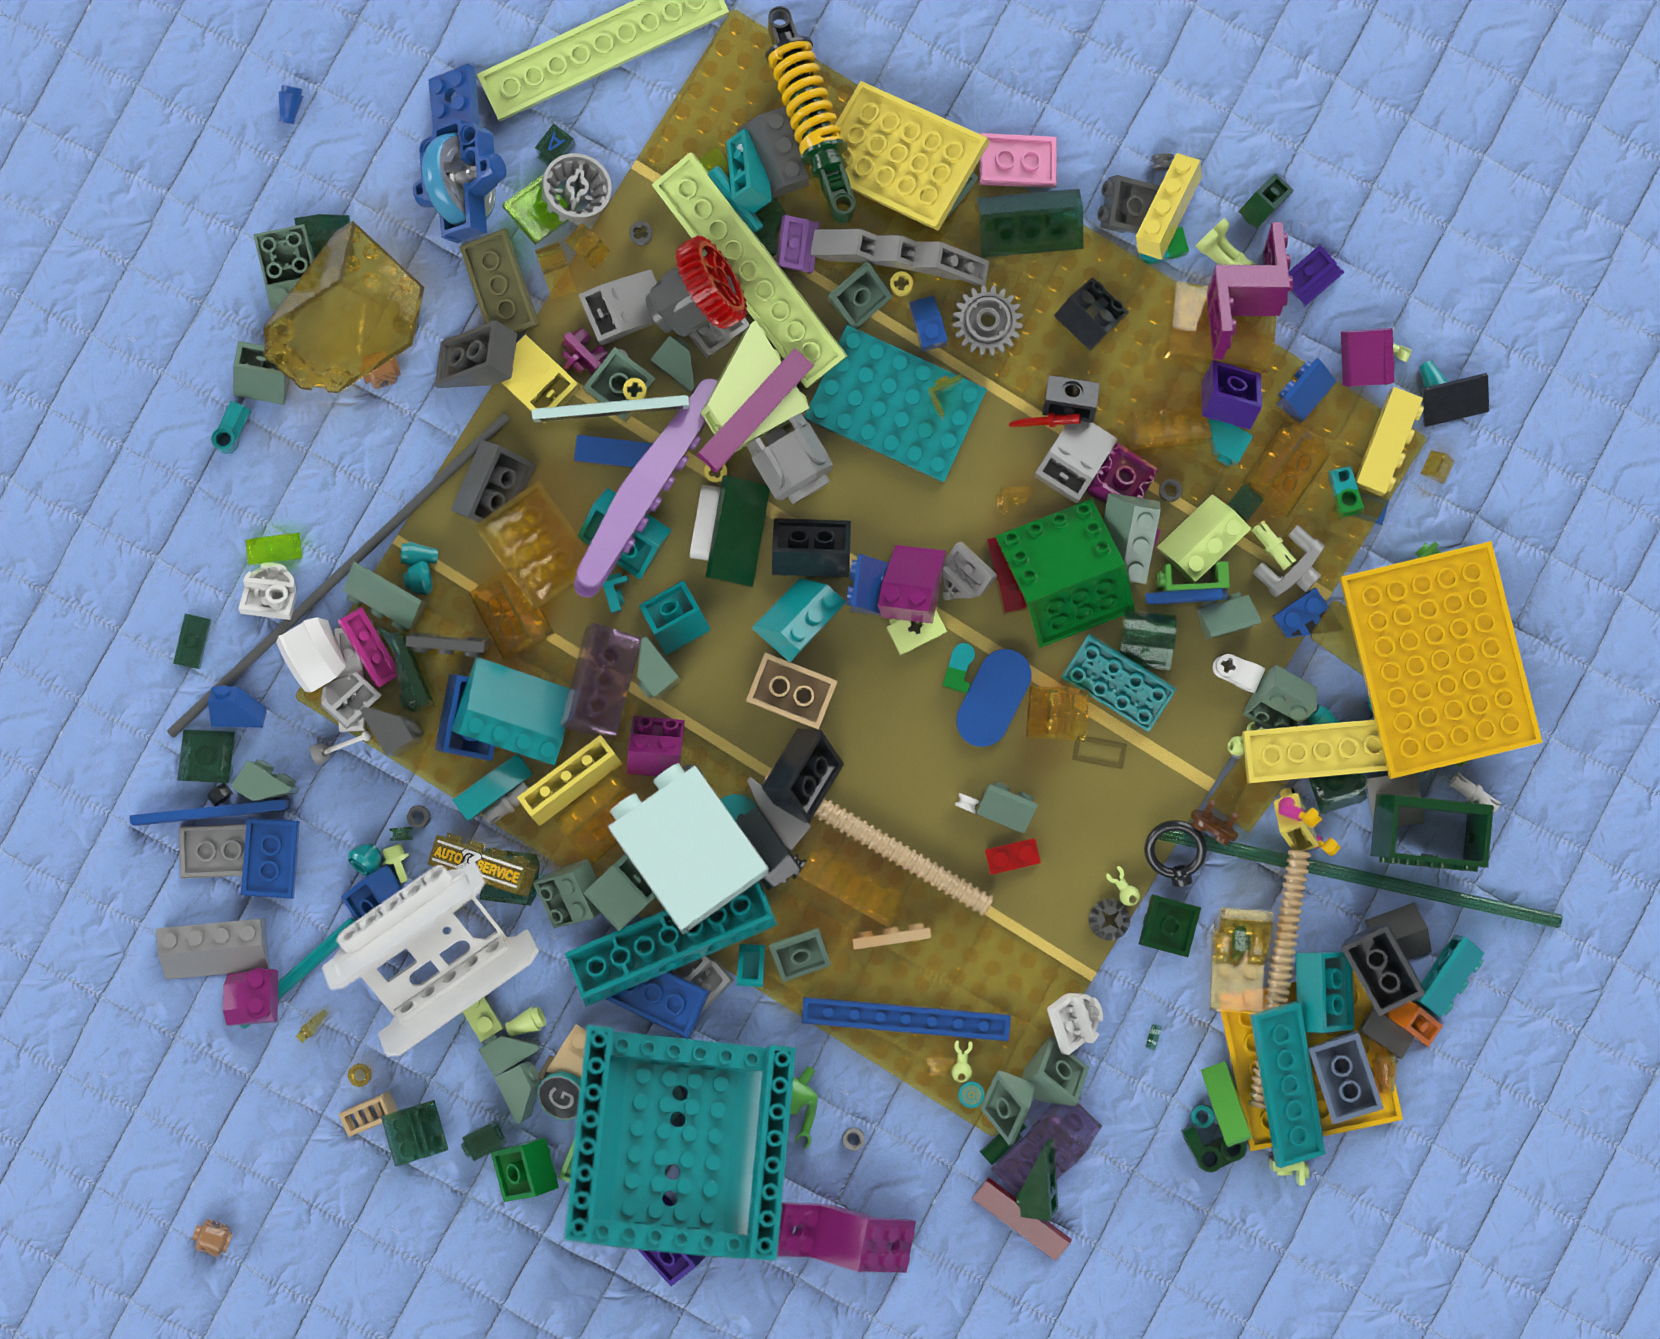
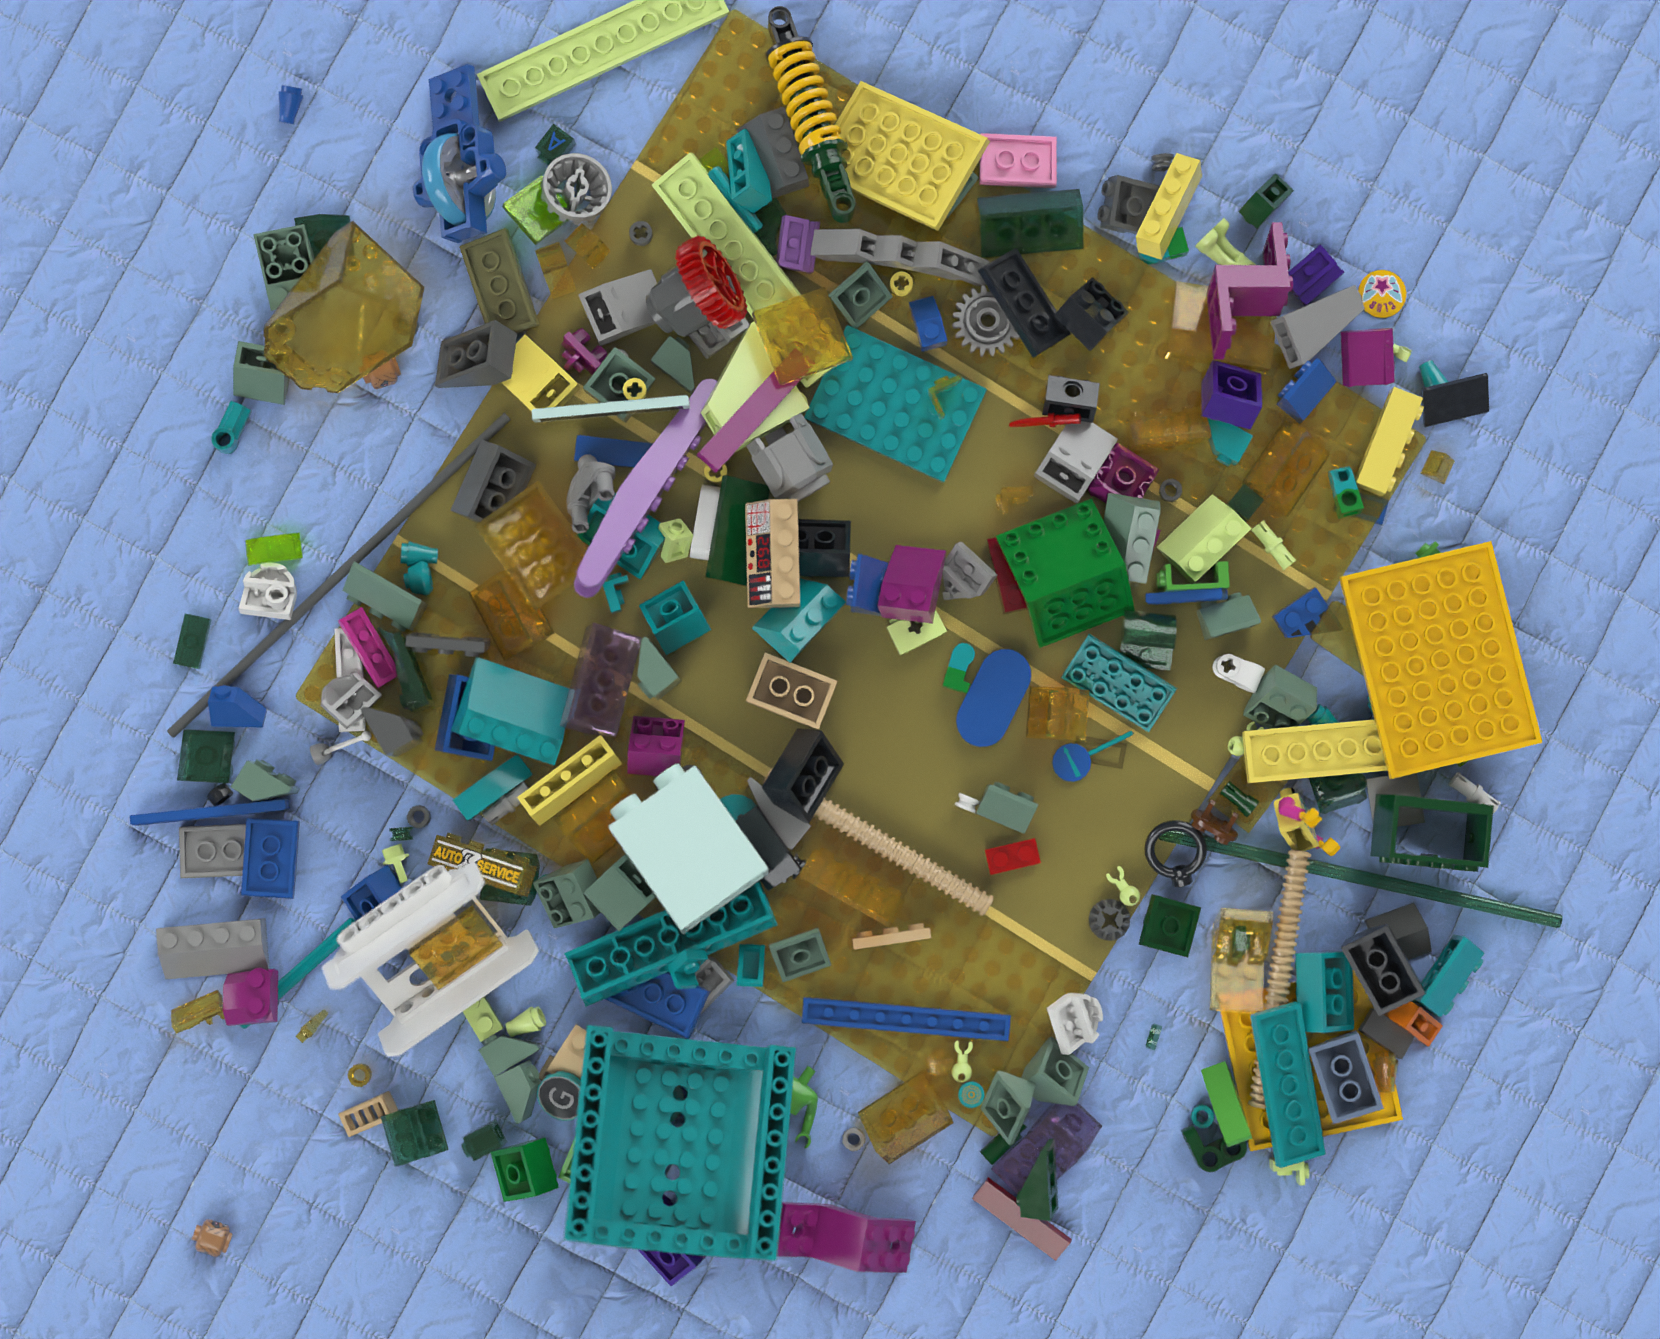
white slope [276,617,346,692] -> none
teal cone [348,843,382,876] -> none
light grey connector [1253,525,1325,598] -> none
none -> clear yellow plate [171,990,225,1034]
none -> clear yellow plate [408,905,503,990]
none -> light grey connector [566,454,616,533]
none -> yellowish green bracket [659,518,693,563]
none -> teal bracket [668,949,708,989]
none -> tan slope [745,499,800,608]
none -> clear yellow plate [752,287,853,385]
none -> clear yellow slope [858,1071,954,1164]
none -> black tile [978,248,1071,358]
none -> blue piece [1052,731,1133,782]
none -> dark green pin [1219,781,1260,817]
none -> light grey slope [1270,285,1365,369]
none -> sticker [1358,270,1406,318]

